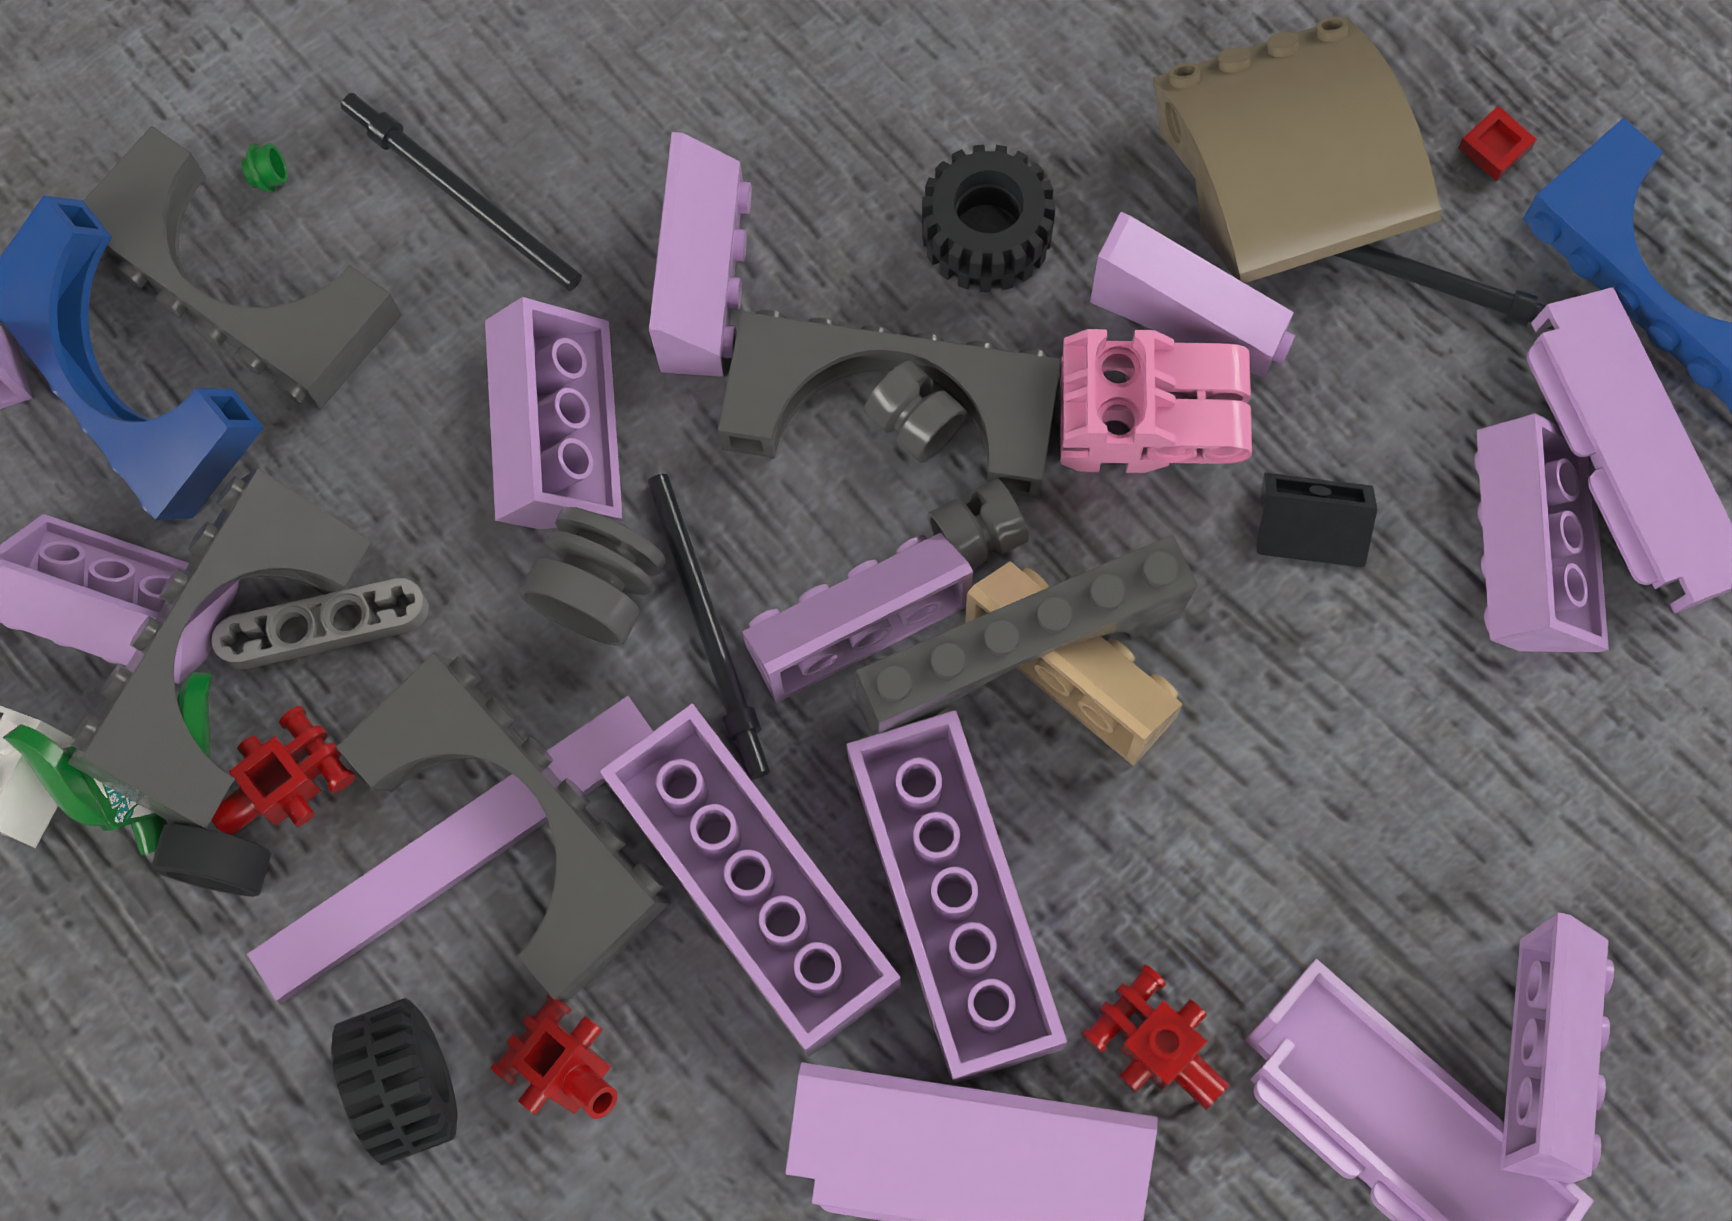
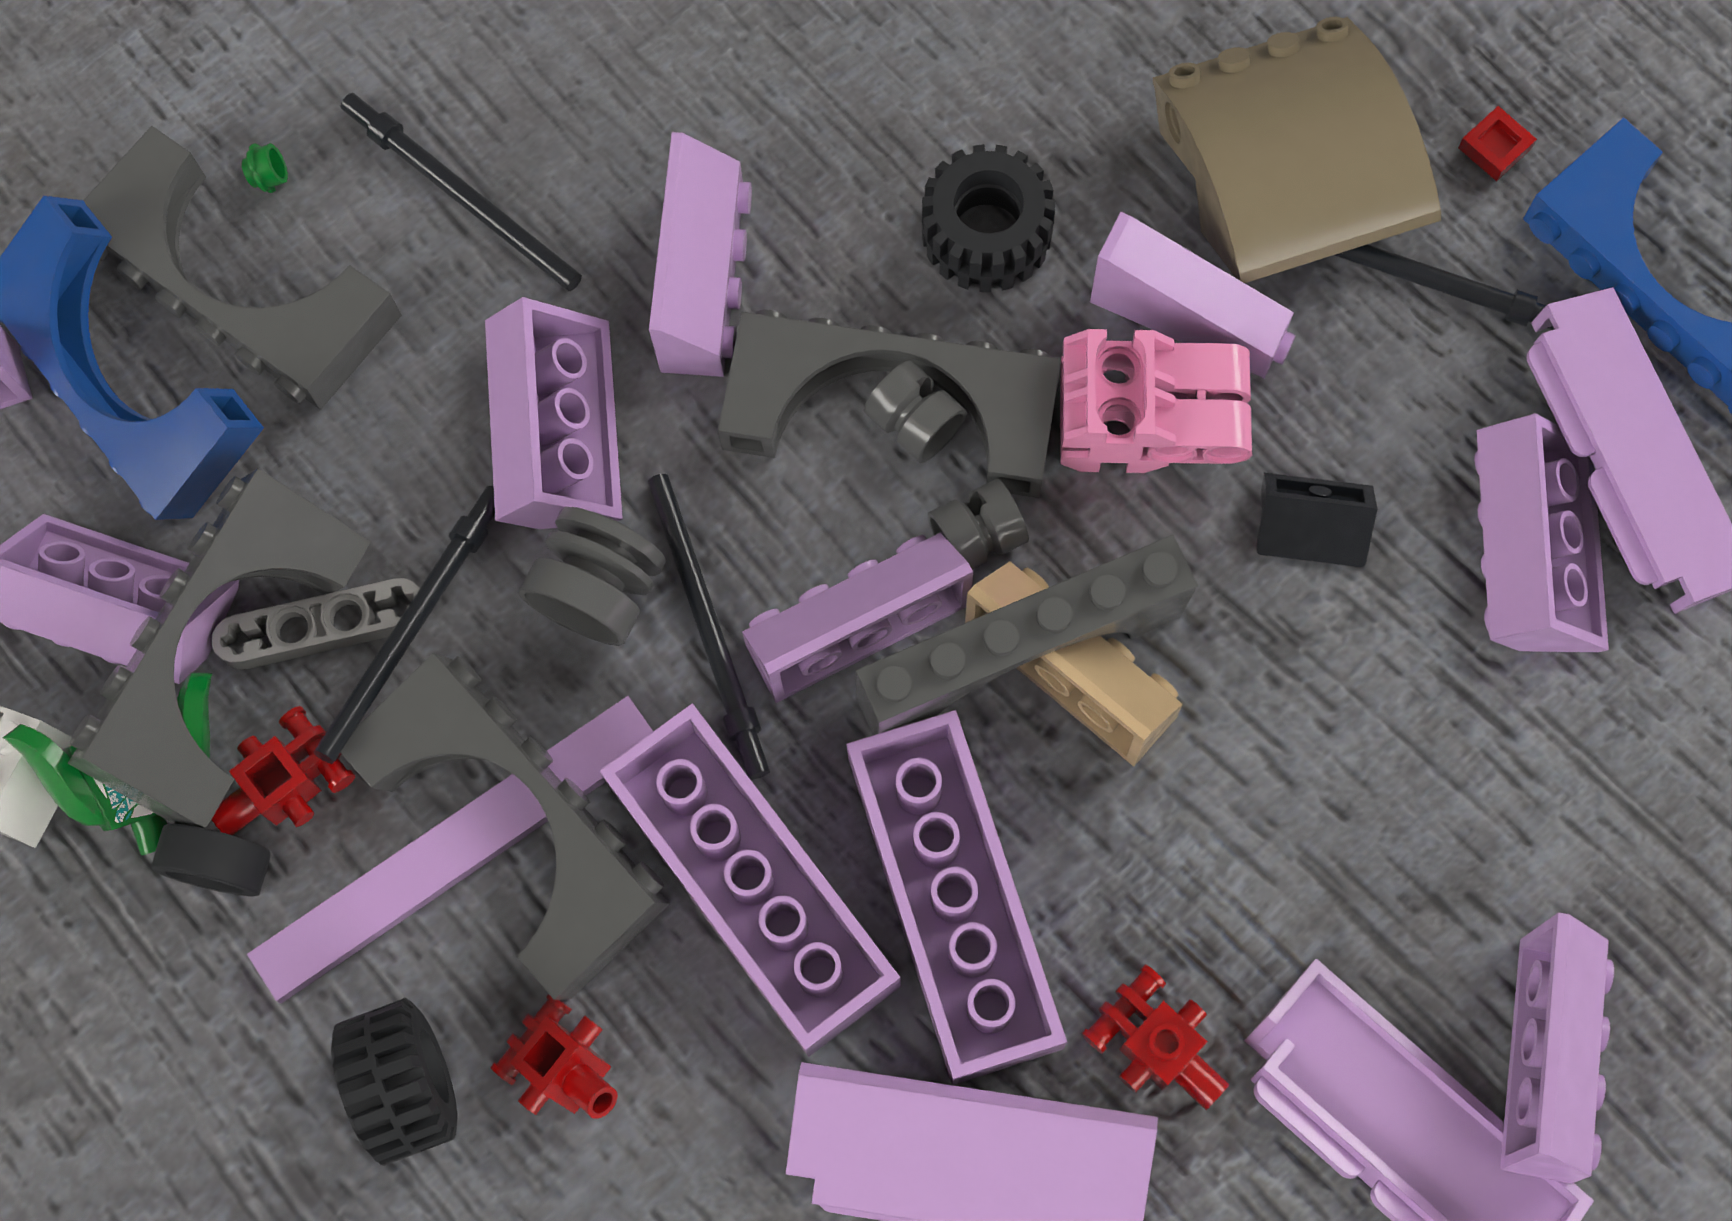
none -> black bar [313,486,495,764]

